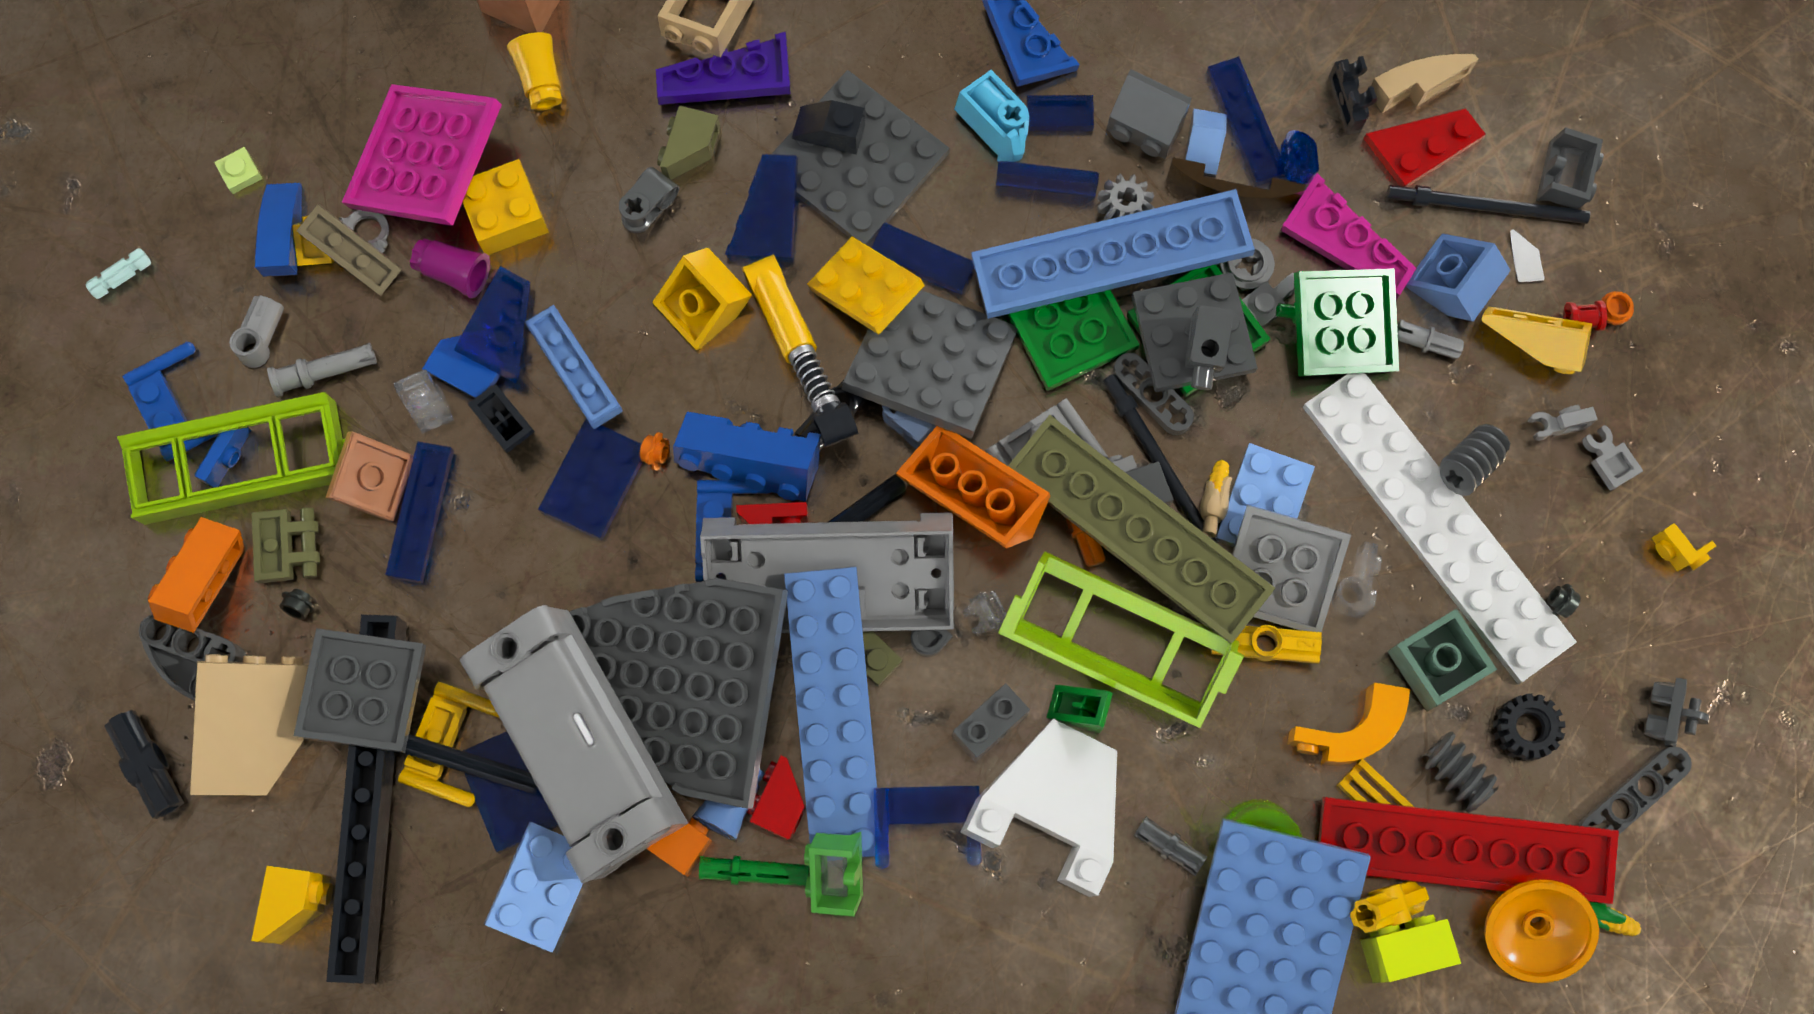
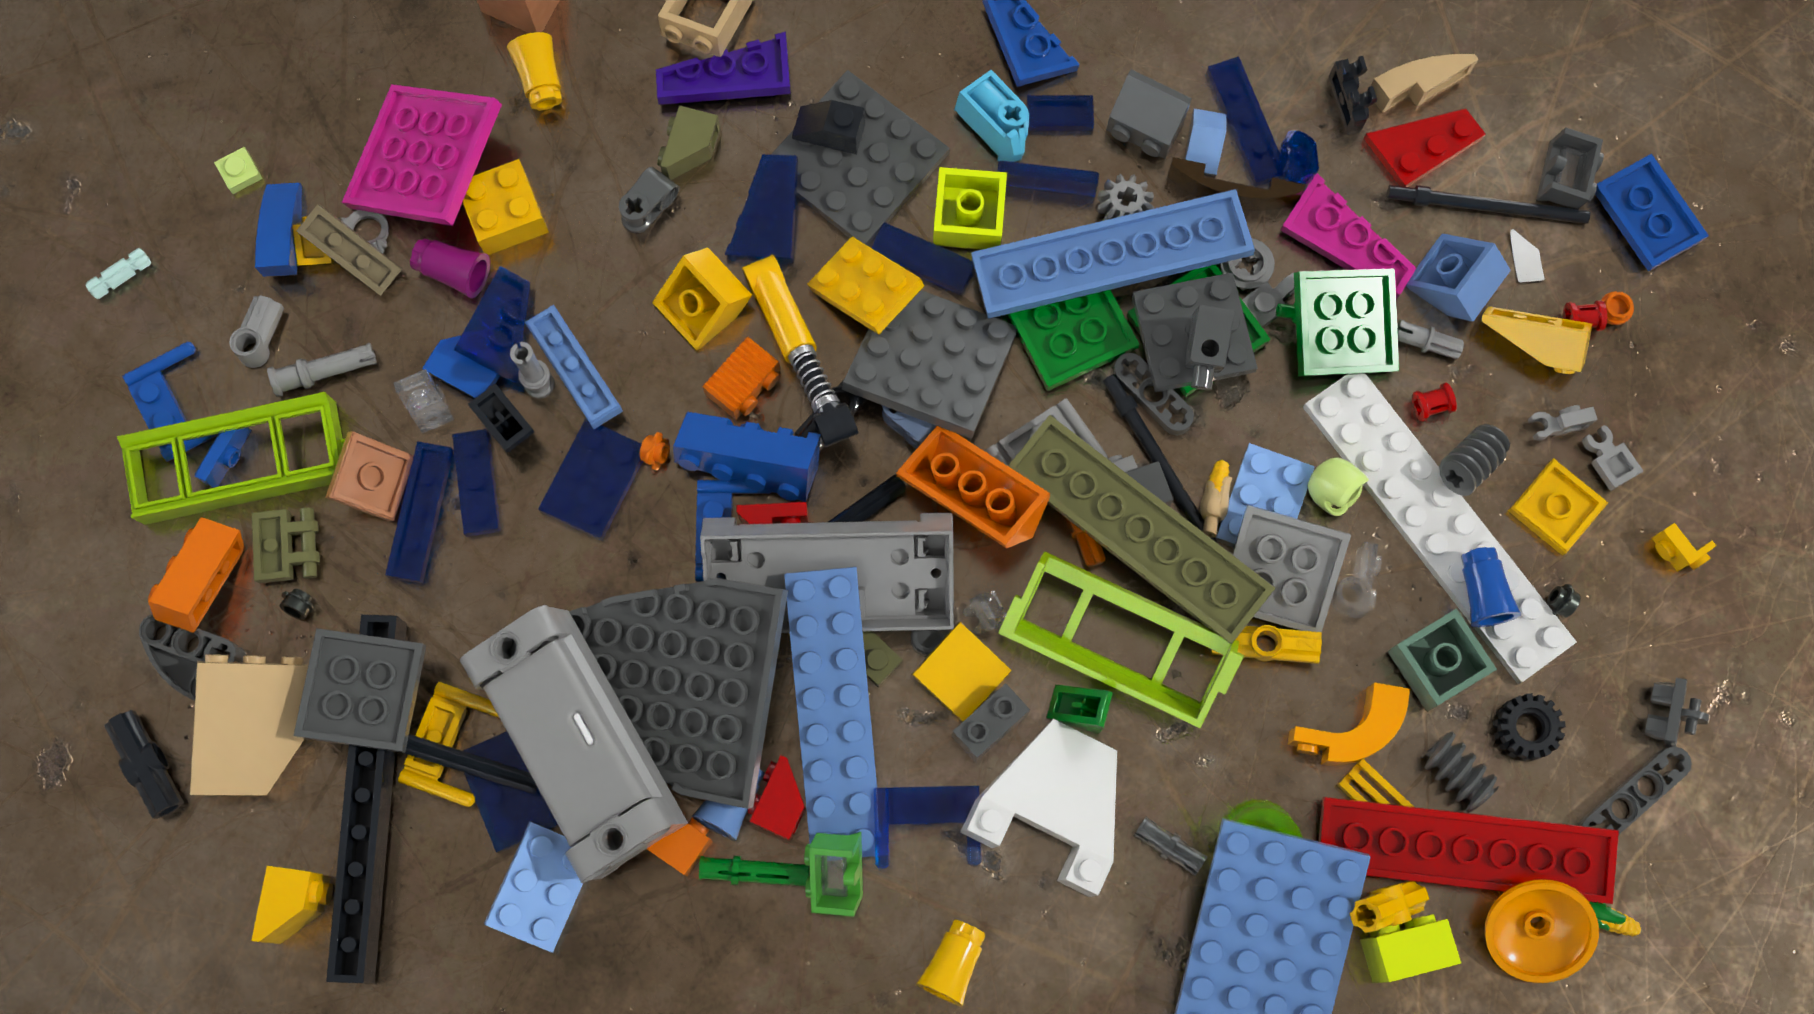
none -> clear blue plate [452,429,501,537]
none -> light grey pin [510,342,555,399]
none -> orange brick [703,337,781,420]
none -> yellow tile [911,622,1012,722]
none -> yellow plant [916,919,985,1007]
none -> neon yellow brick [933,167,1007,250]
none -> yellowish green helmet [1308,458,1369,516]
none -> red bush [1412,383,1457,422]
none -> blue plant [1461,547,1521,627]
none -> yellow tile [1508,458,1608,556]
none -> blue plate [1595,154,1709,272]

